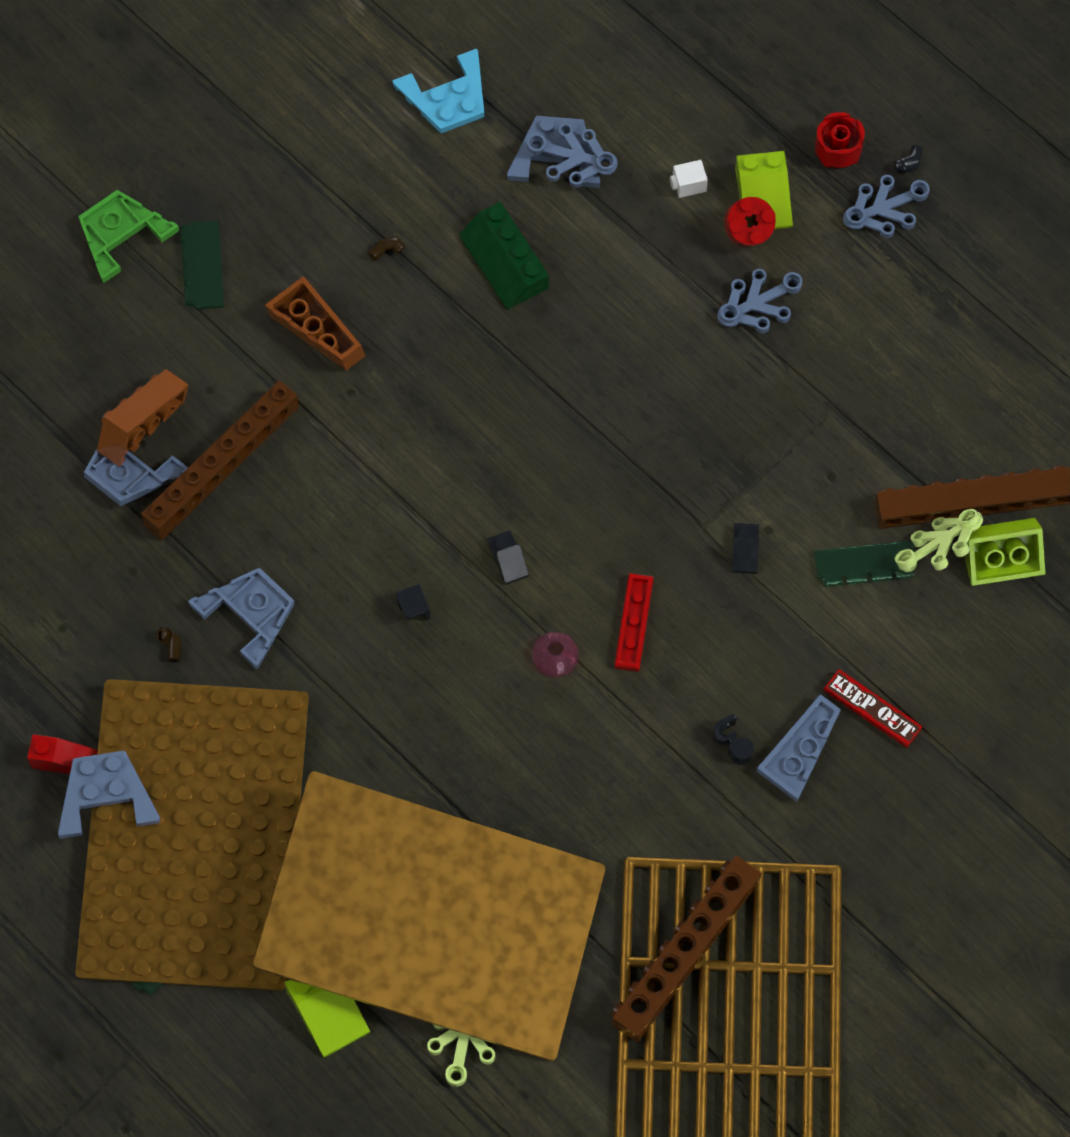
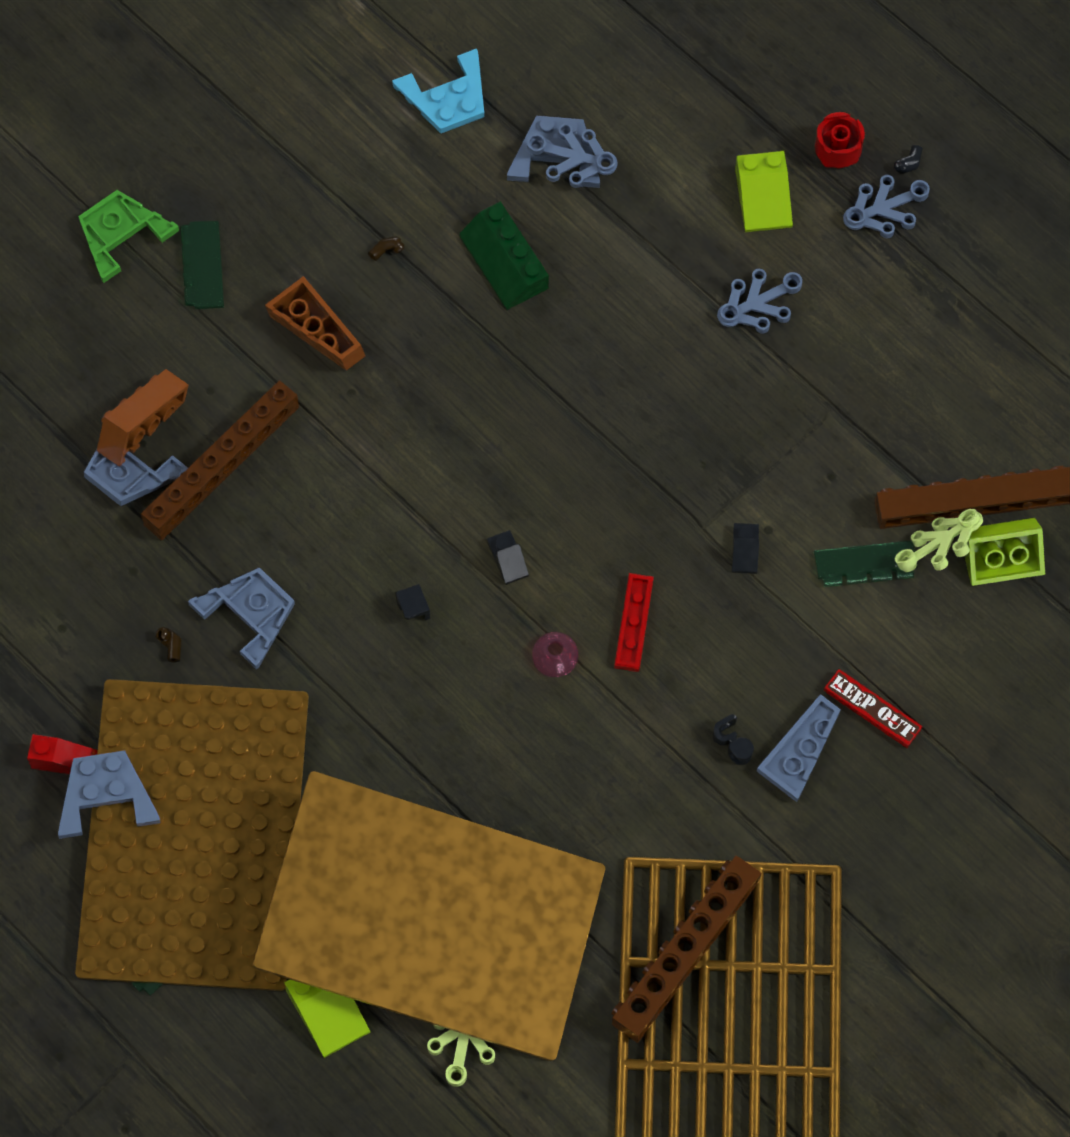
white brick [670,160,708,198] -> none
red brick [724,197,776,247] -> none

